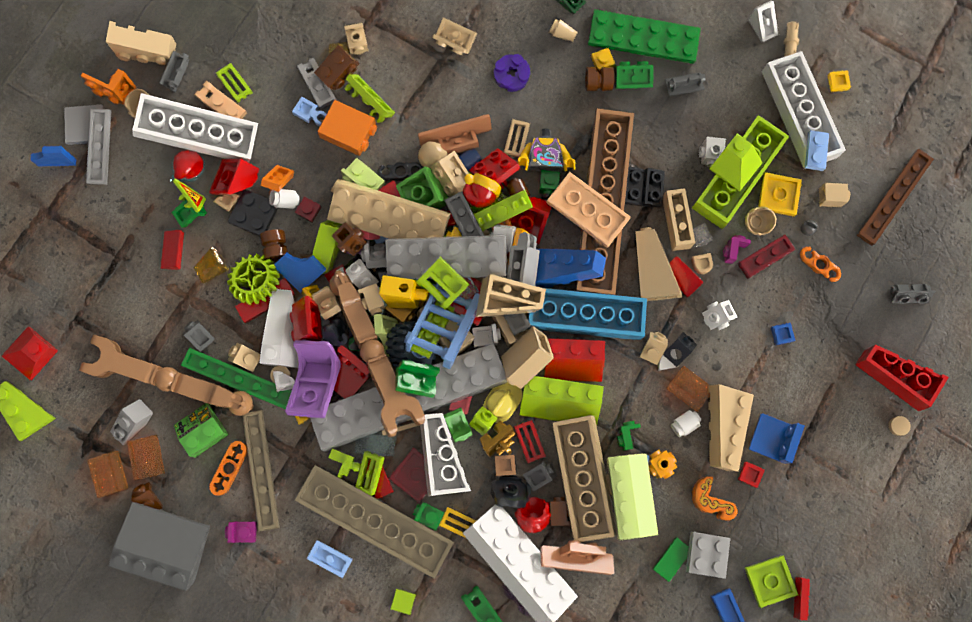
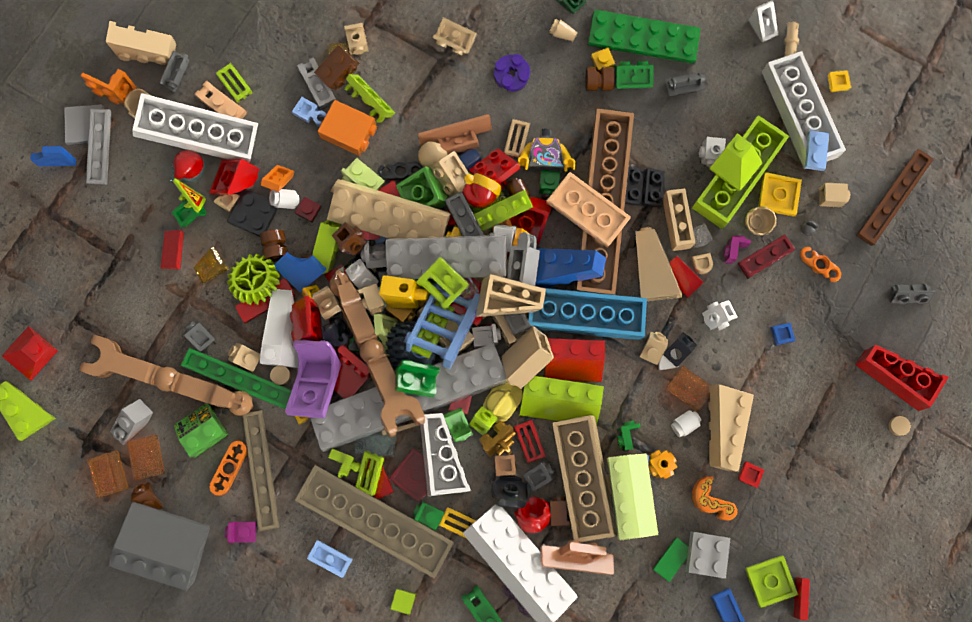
white tile [273,371,295,392] -> none
blue bracket [749,414,805,464] -> none

